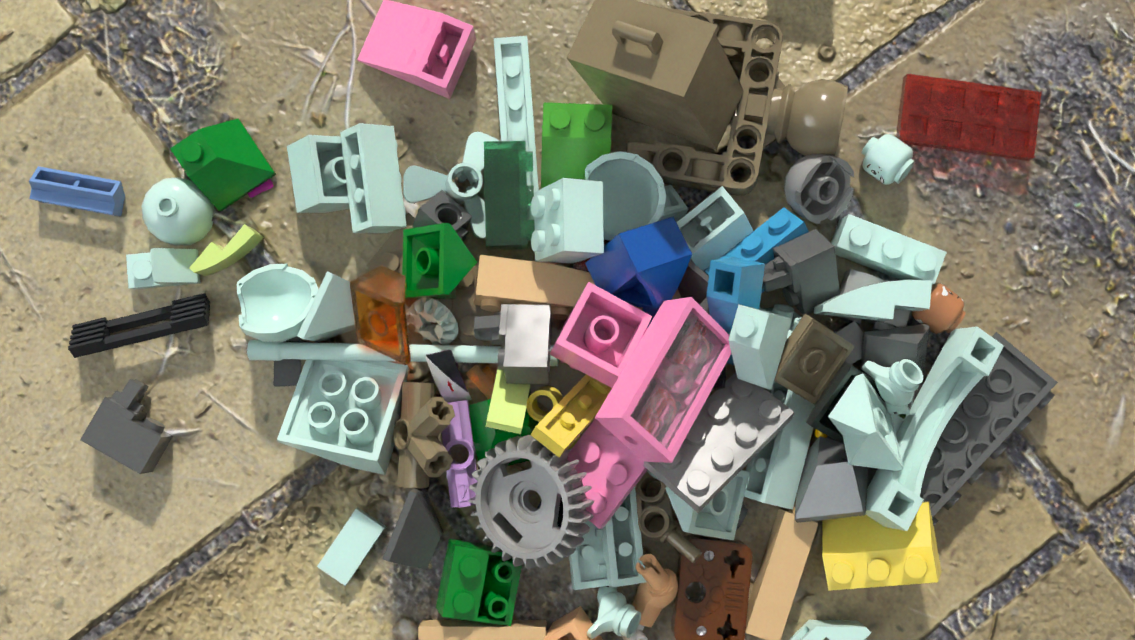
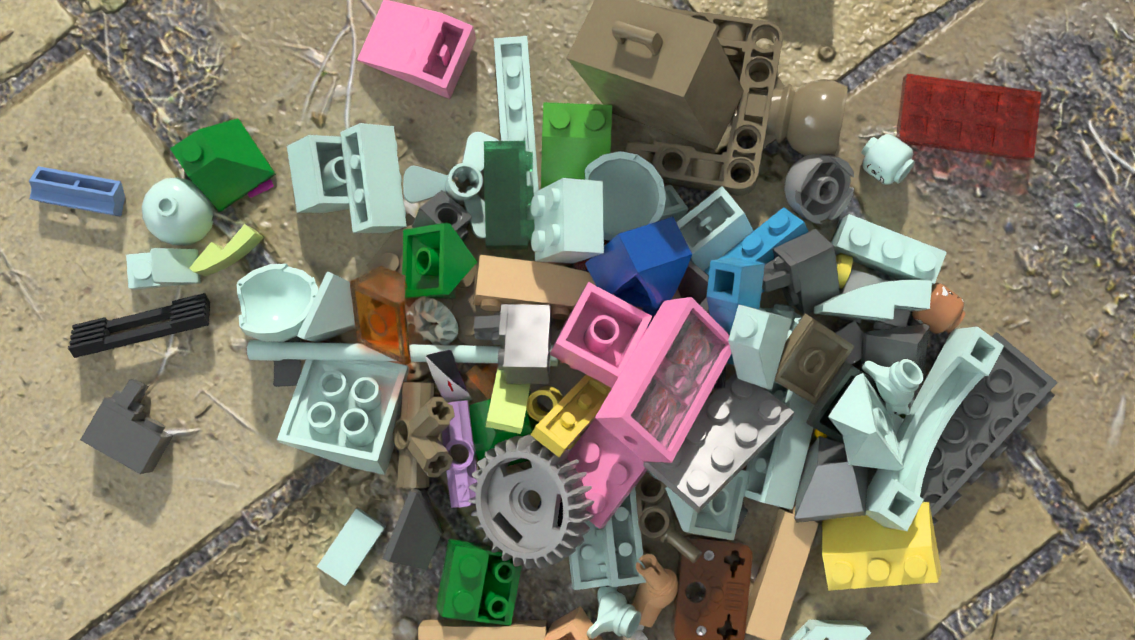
none -> light yellow tile [836,253,853,289]

